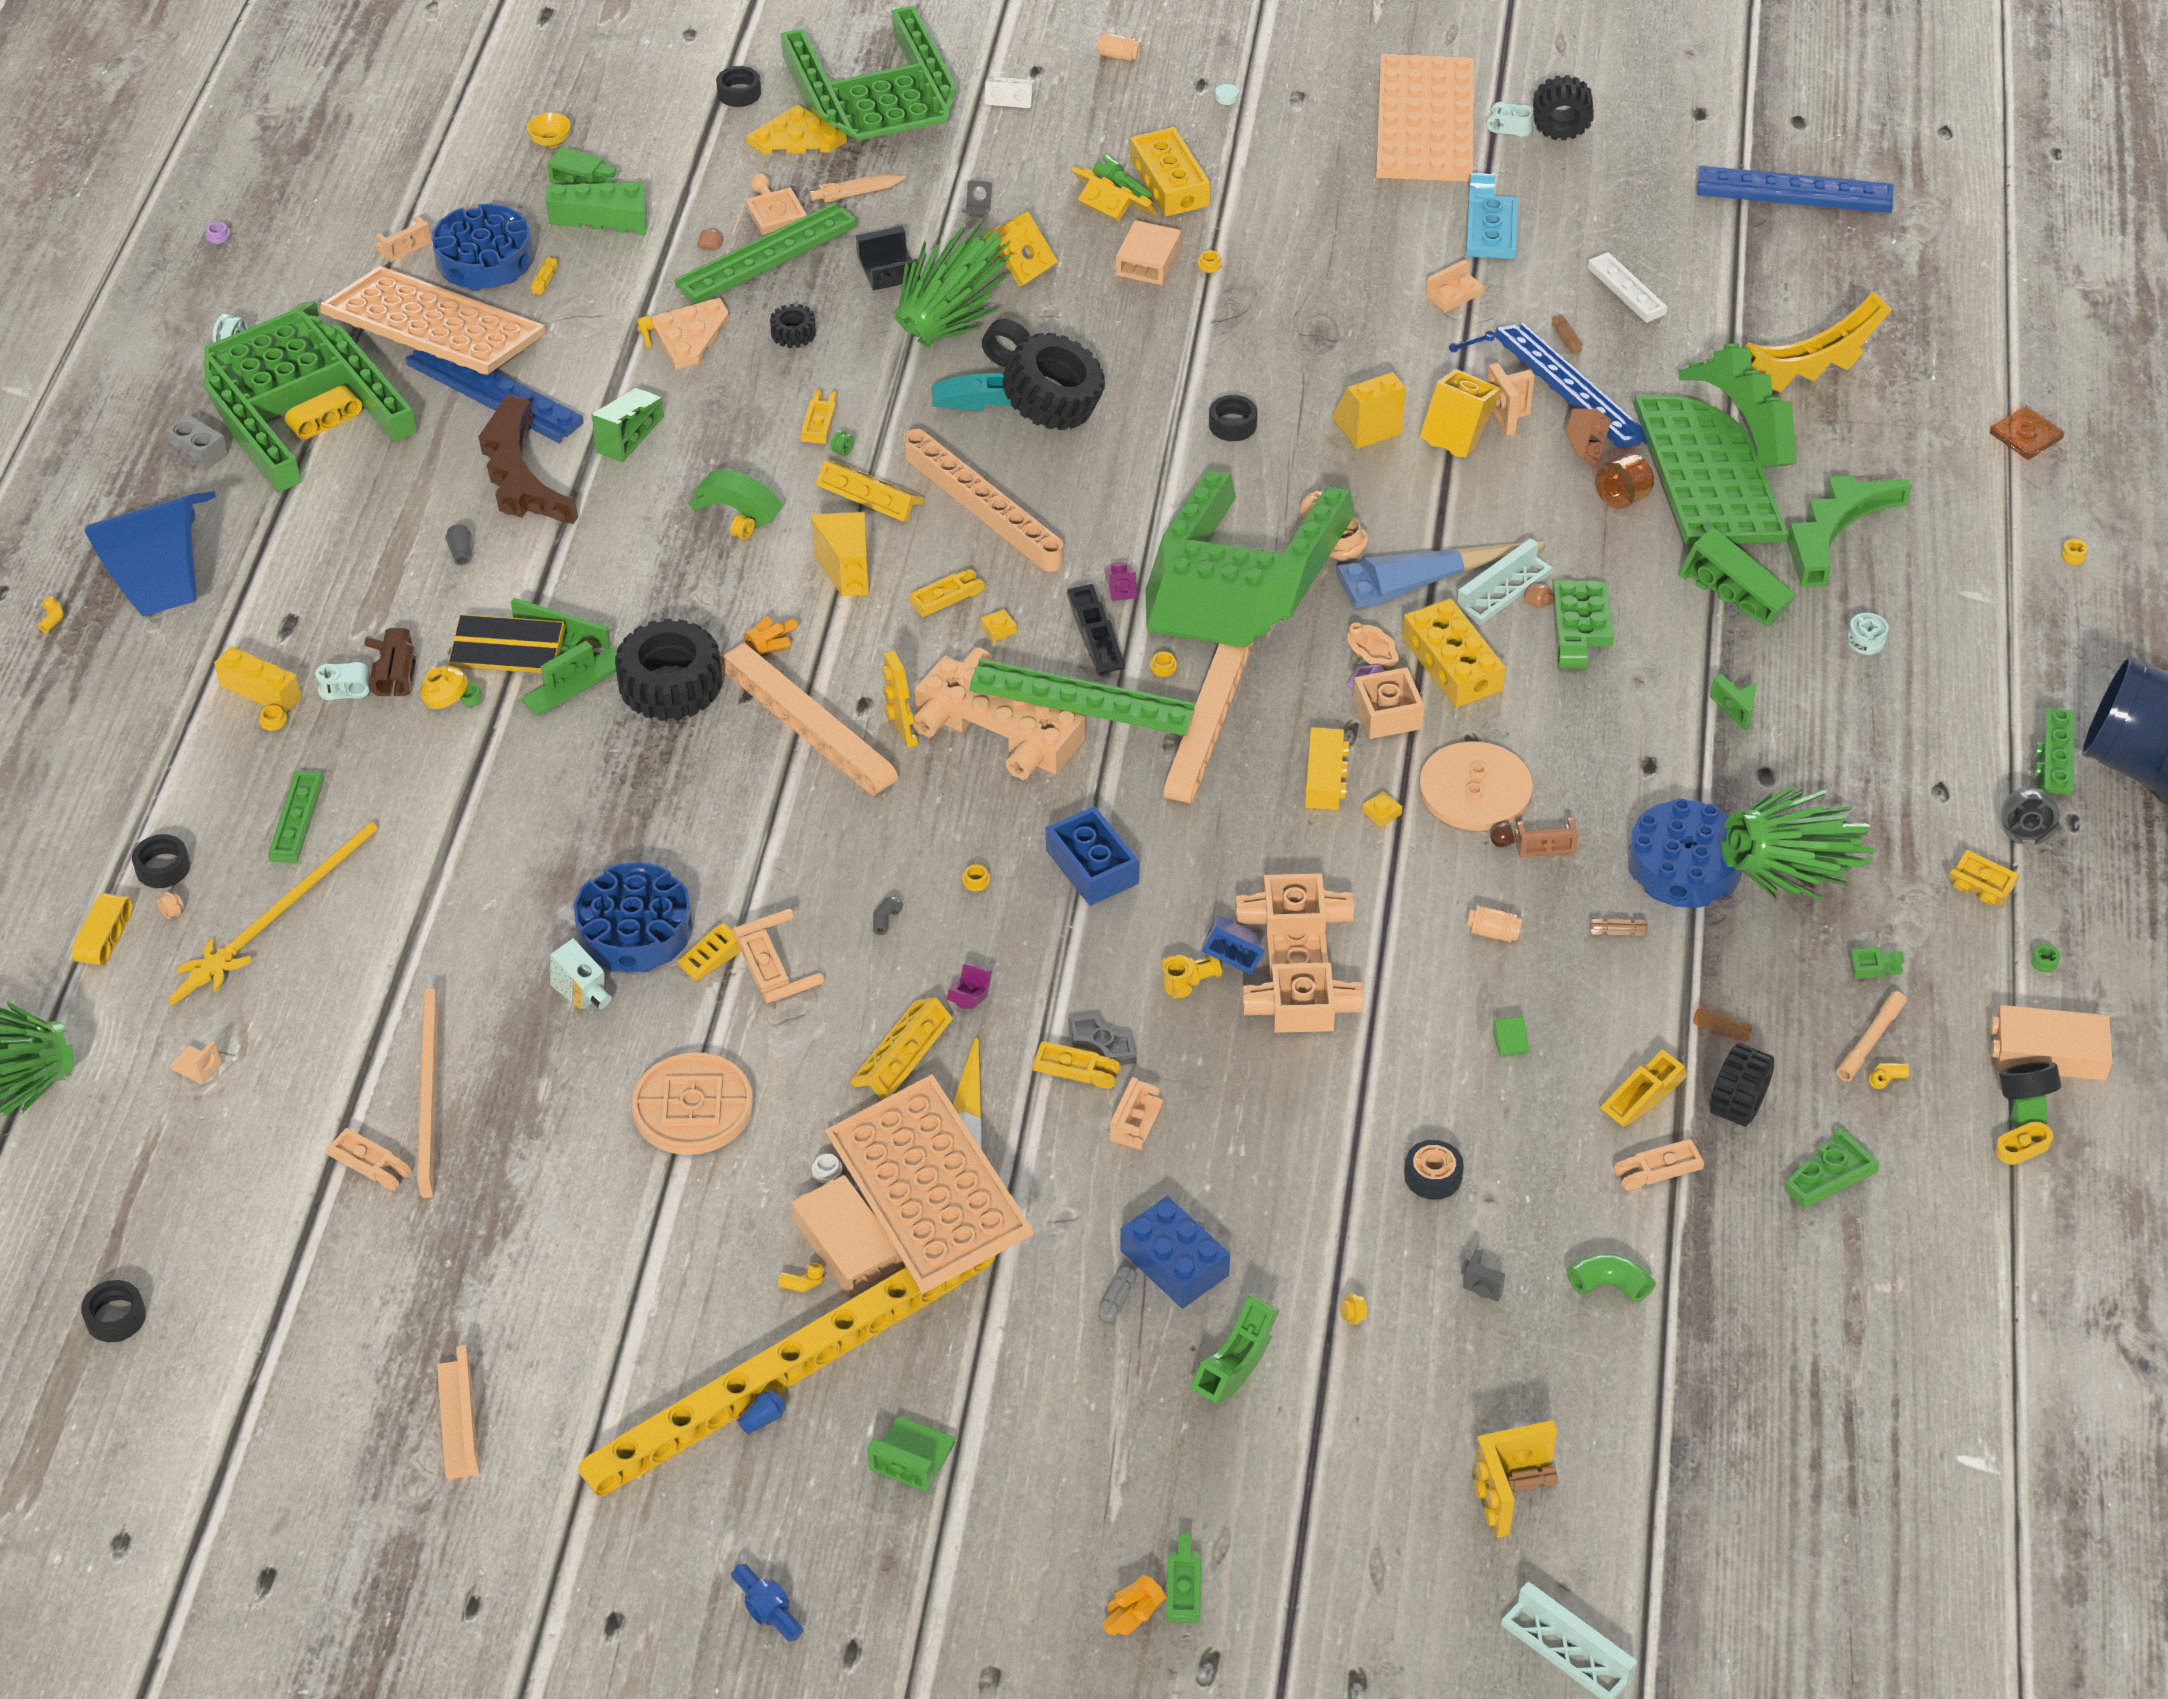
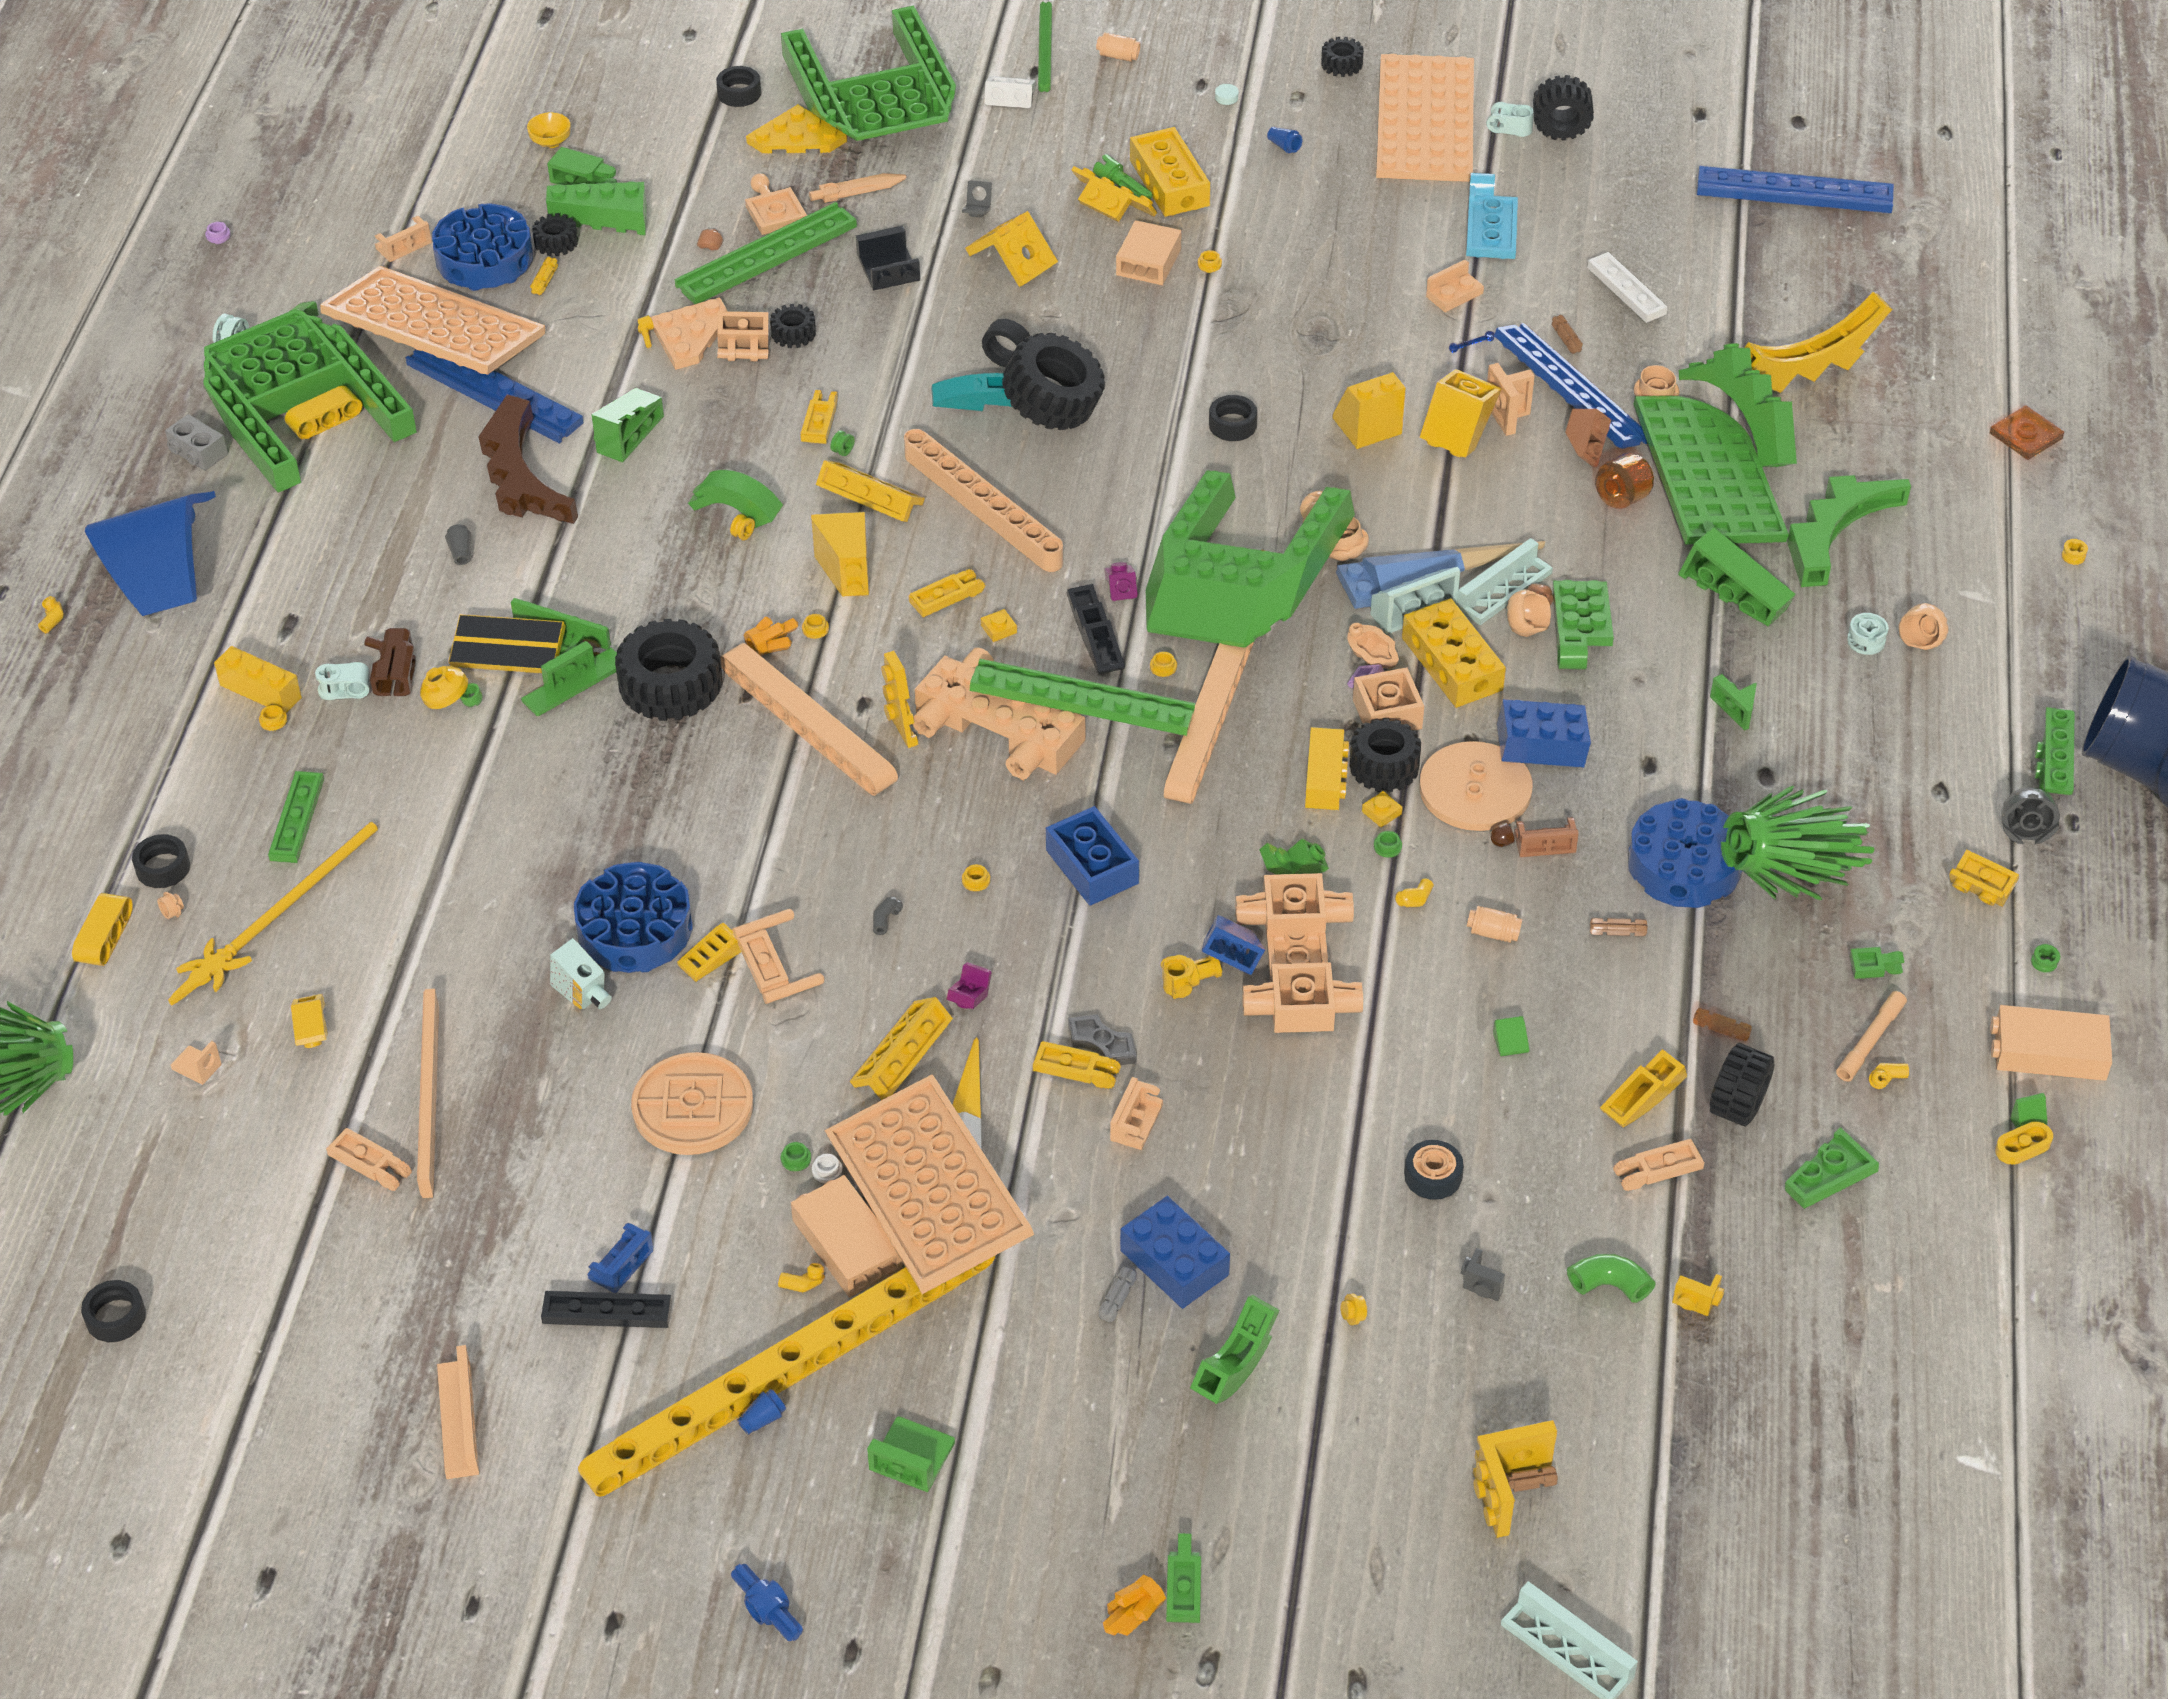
bright green plant [893,224,1010,348] -> none
black tyre [1999,1062,2061,1099] -> none
none -> yellow slope [291,993,328,1048]
none -> black tyre [532,213,578,256]
none -> black plate [541,1291,672,1328]
none -> blue hinge [587,1223,654,1293]
none -> light nougat brick [717,311,768,362]
none -> bright green plate [780,1142,811,1171]
none -> yellow plate [802,614,829,639]
none -> bright green axle [1038,1,1052,92]
none -> bright green slope [1259,839,1329,875]
none -> blue cone [1267,127,1303,153]
none -> black tyre [1321,37,1364,77]
none -> black tyre [1349,718,1421,792]
none -> light aqua slope [1370,567,1460,635]
none -> bright green plate [1374,831,1402,858]
none -> yellow arm [1395,878,1434,907]
none -> blue brick [1497,699,1591,768]
none -> light nougat hair [1507,589,1551,637]
none -> light nougat piece [1634,365,1680,396]
none -> yellow bracket [1672,1274,1725,1316]
none -> light nougat hair [1899,603,1948,650]

